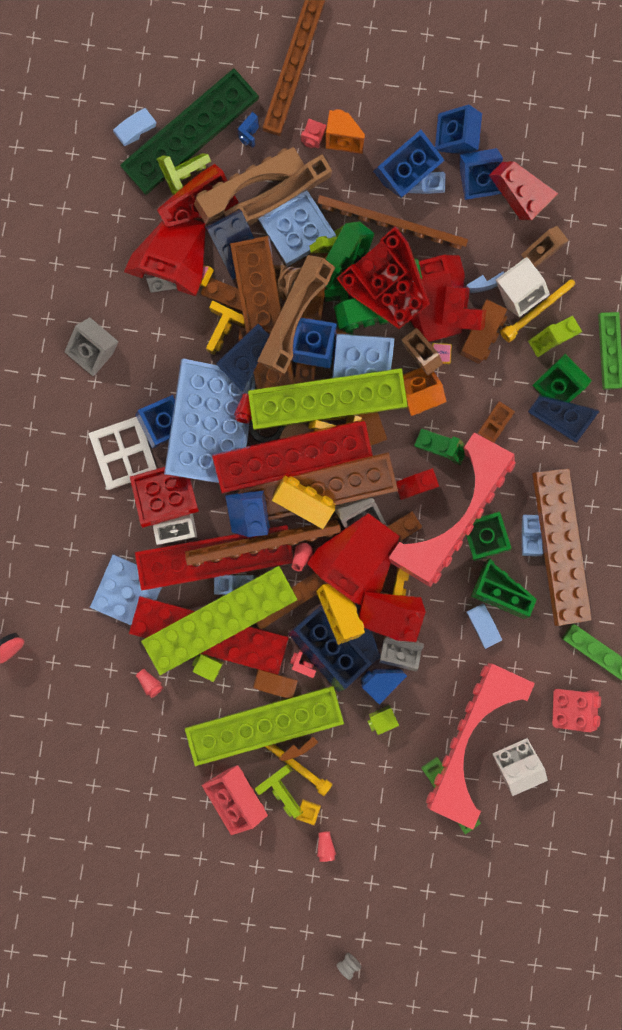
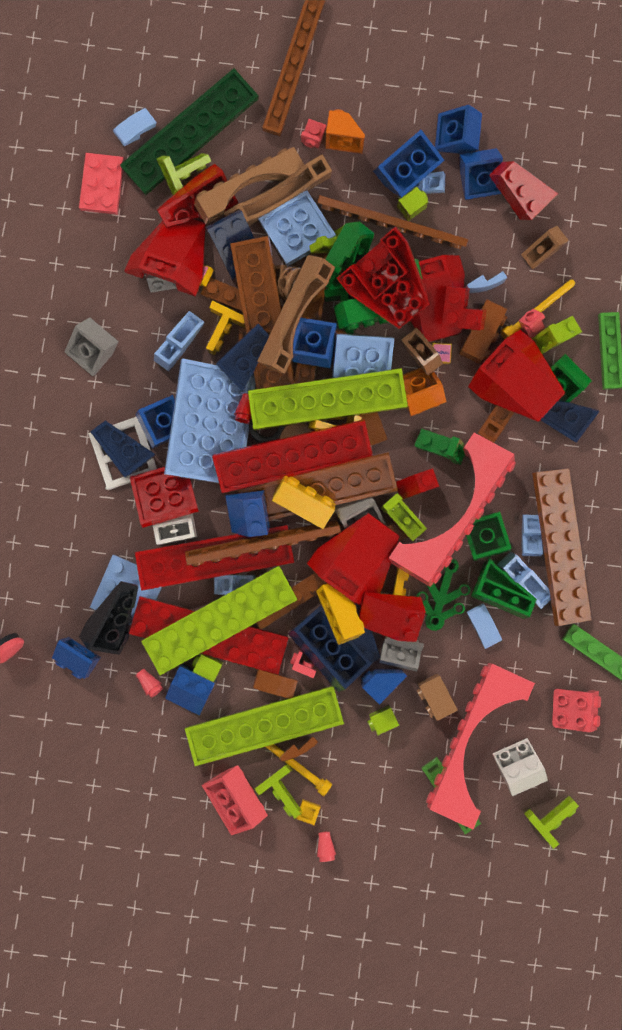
blue bracket [238,112,259,148] -> none
coral cone [291,543,313,572] -> none
light grey wheel [337,953,361,980] -> none
white slope [496,257,550,317] -> none
none -> blue slope [52,637,101,679]
none -> coral plate [79,153,124,215]
none -> black wedge [79,581,138,655]
none -> dark blue wing [91,420,156,478]
none -> light blue slope [154,311,204,371]
none -> blue slope [165,664,217,716]
none -> lime bracket [381,493,427,542]
none -> lime brick [397,187,428,221]
none -> green plant [416,558,470,631]
none -> medium nougat brick [416,673,458,721]
none -> red wedge [468,330,565,422]
none -> light blue slope [497,552,551,609]
none -> coral bracket [518,309,545,339]
none -> lime bracket [524,796,579,849]

